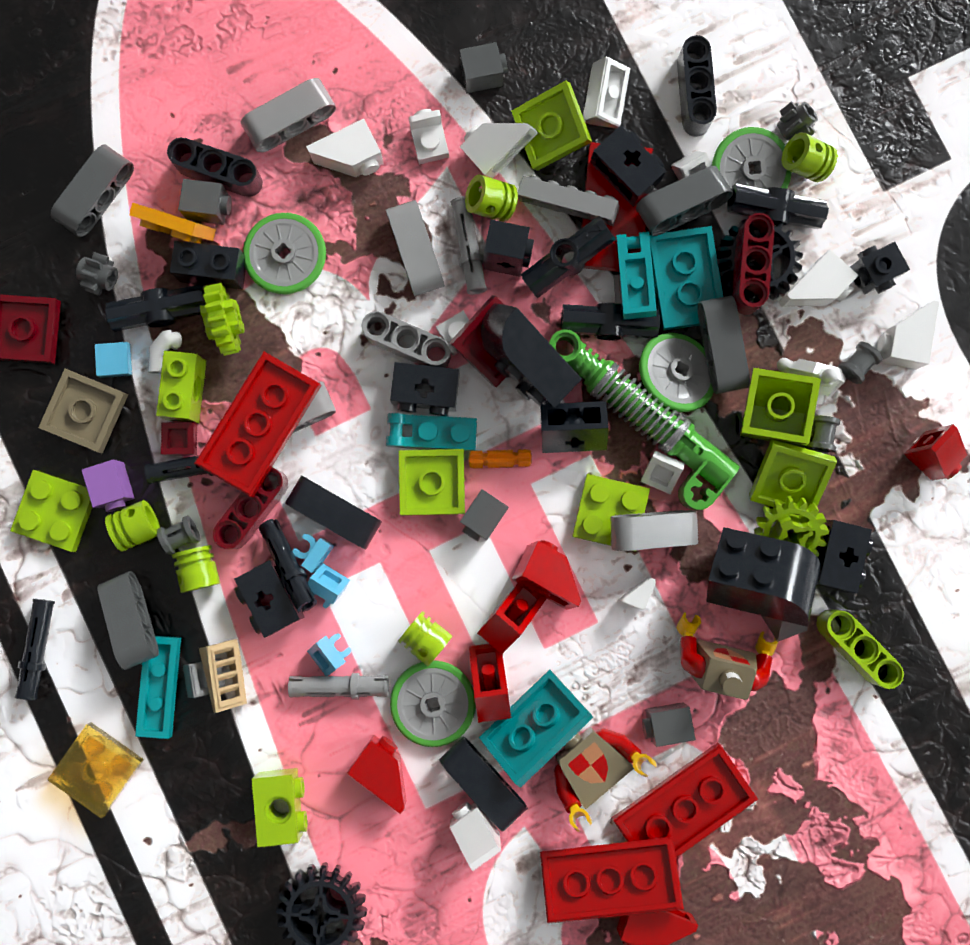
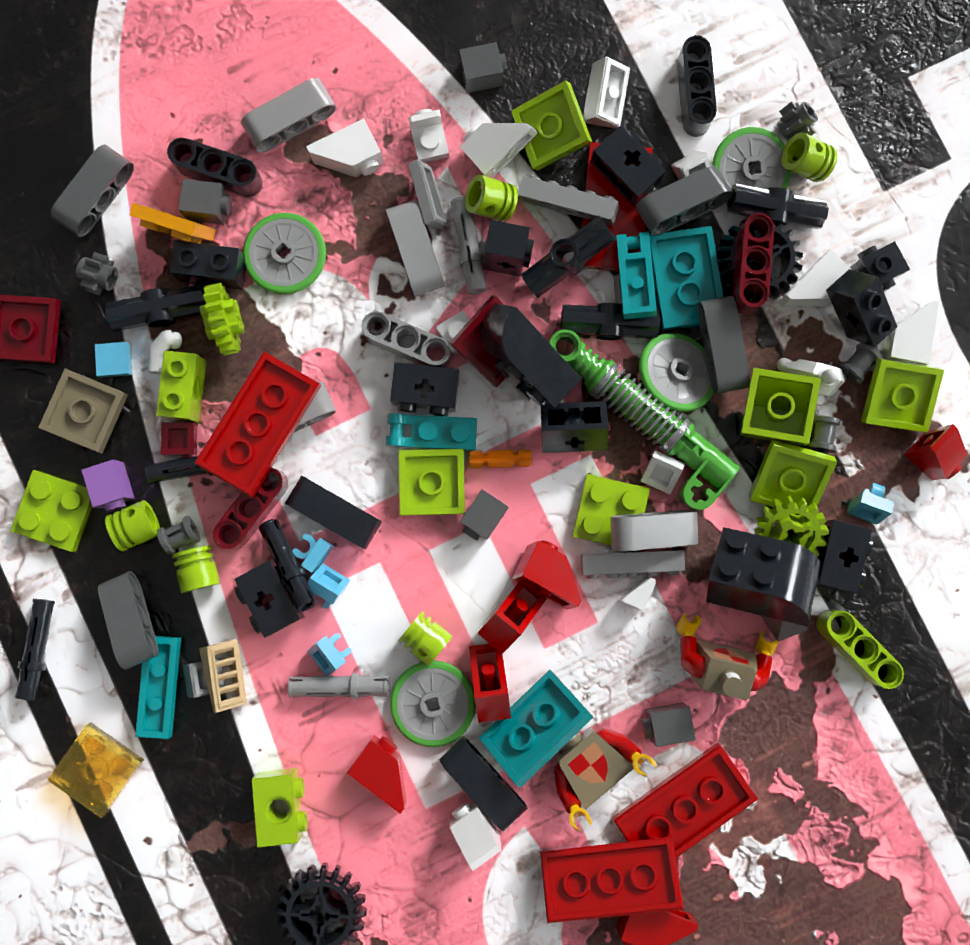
none -> light grey tile [408,159,447,230]
none -> light grey piece [580,550,685,579]
none -> black brick [826,269,898,348]
none -> medium azure tile [847,483,894,525]
none -> lime plate [861,358,945,433]

